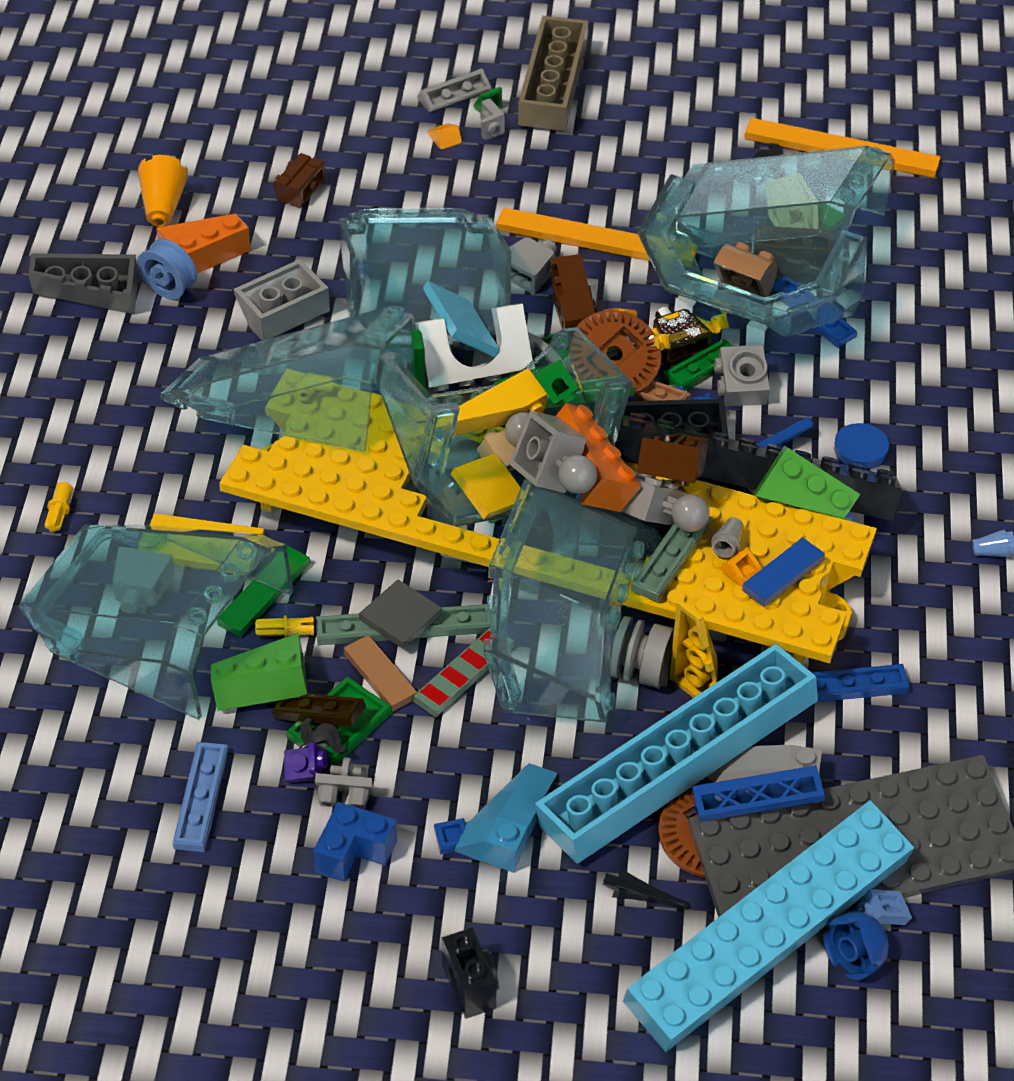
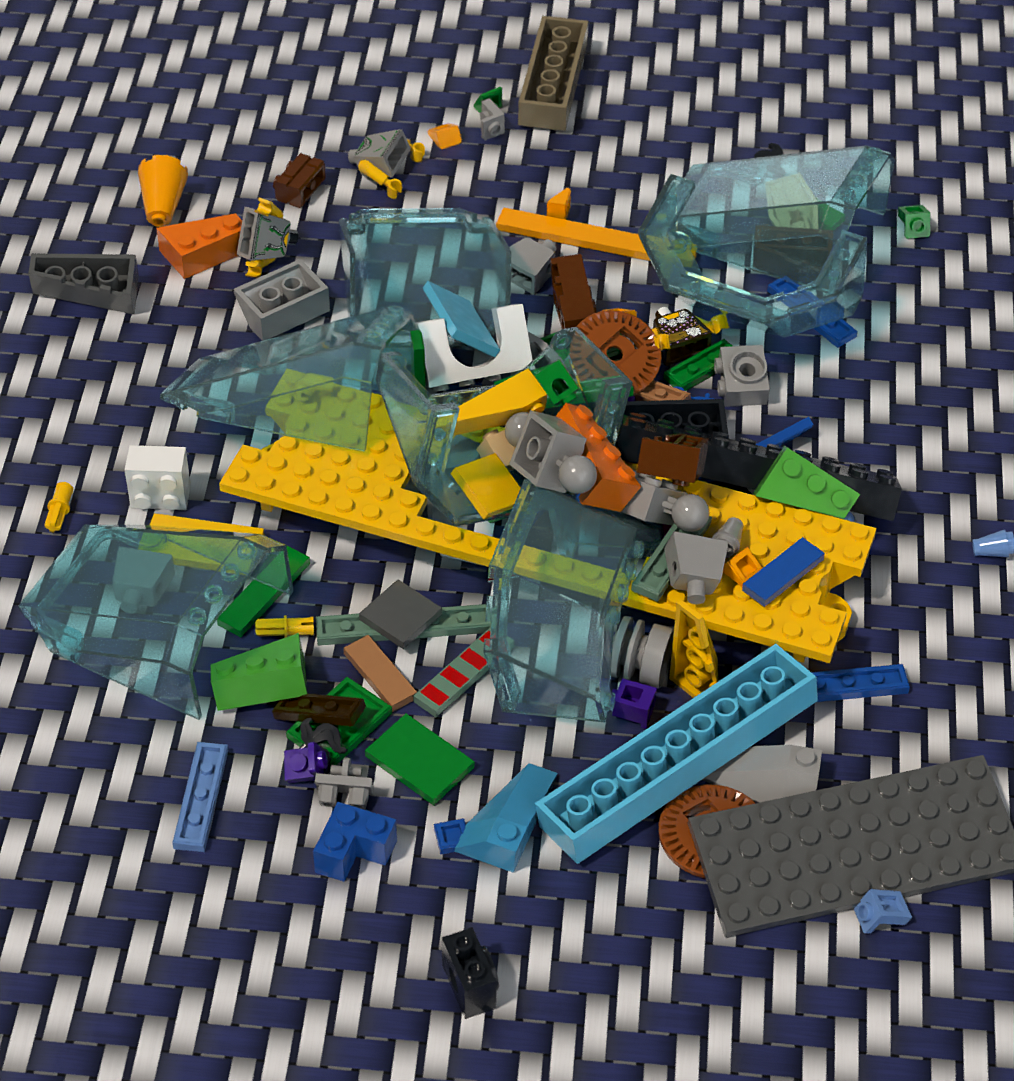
medium blue wheel [137,239,197,299] -> none
light grey slope [417,69,492,113] -> none
black piece [602,869,689,909] -> none
medium azure brick [623,800,914,1052] -> none
blue fence [692,765,825,822] -> none
medium nougat brick [713,242,777,300] -> none
light orange tile [744,118,941,178] -> none
blue cylinder [823,911,889,980] -> none
blue tile [833,423,889,469] -> none
none -> white brick [125,445,191,510]
none -> light grey torso [237,197,299,278]
none -> light grey torso [348,129,425,199]
none -> green tile [365,713,475,806]
none -> light orange slope [547,188,571,220]
none -> dark purple brick [609,678,657,729]
none -> light grey torso [665,531,728,604]
none -> green bracket [898,205,930,239]

